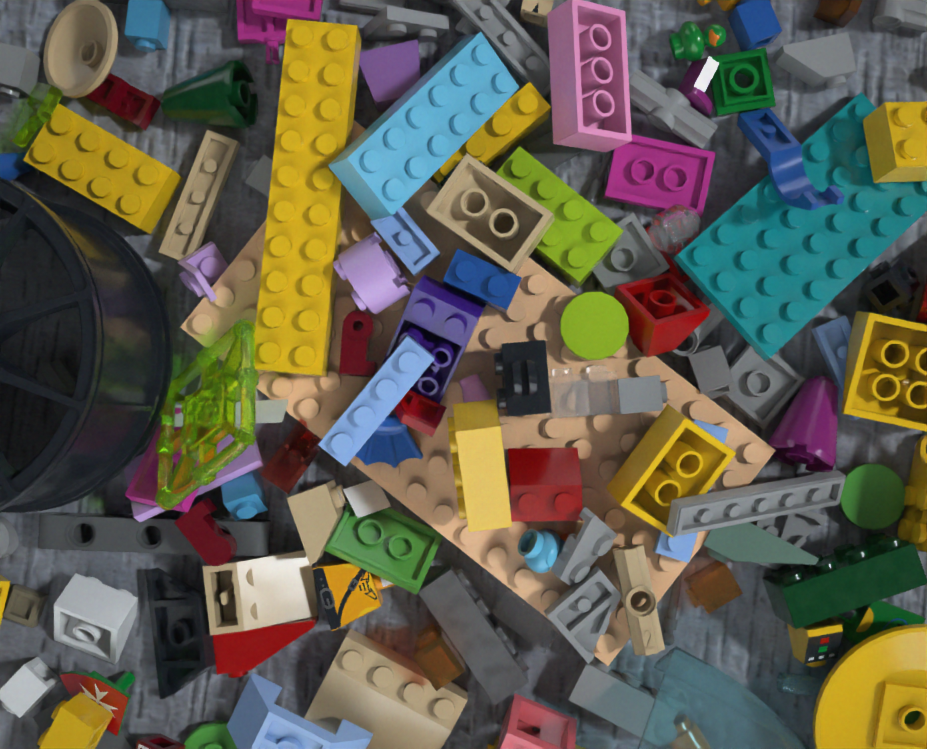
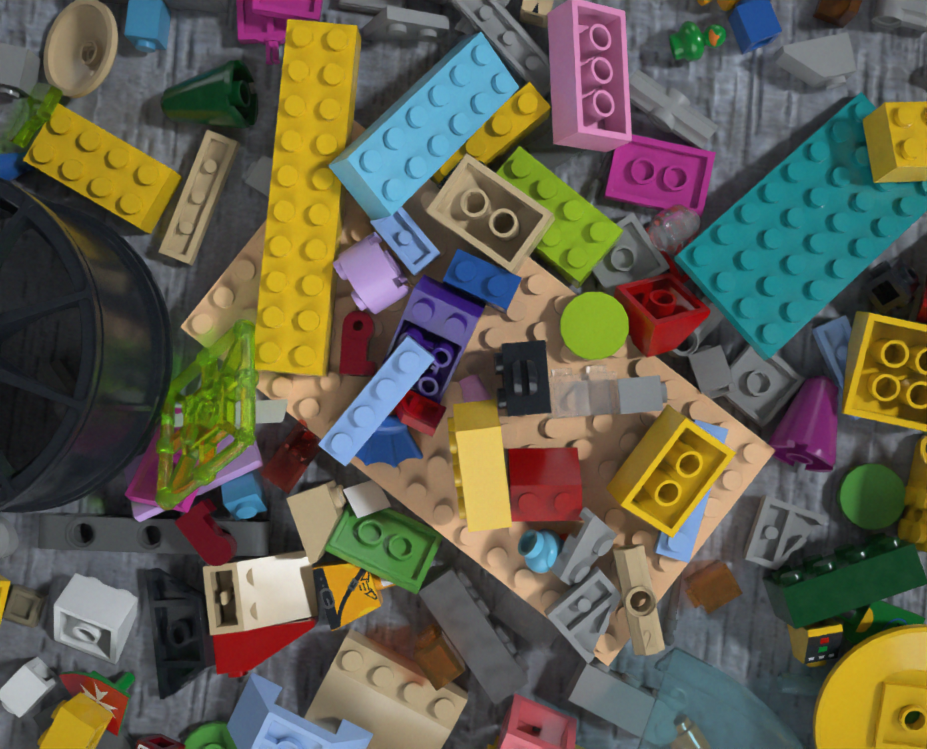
dark red slope [84,73,161,131] -> none
lavender bracket [177,241,228,302] -> none
medium lavender torso [359,39,421,112] -> none
light grey tile [666,470,846,537] -> none
magenta tile [678,57,719,116] -> none
sand green slope [703,522,819,565] -> none
green piece [710,48,776,117] -> none
blue piece [737,108,845,211] -> none

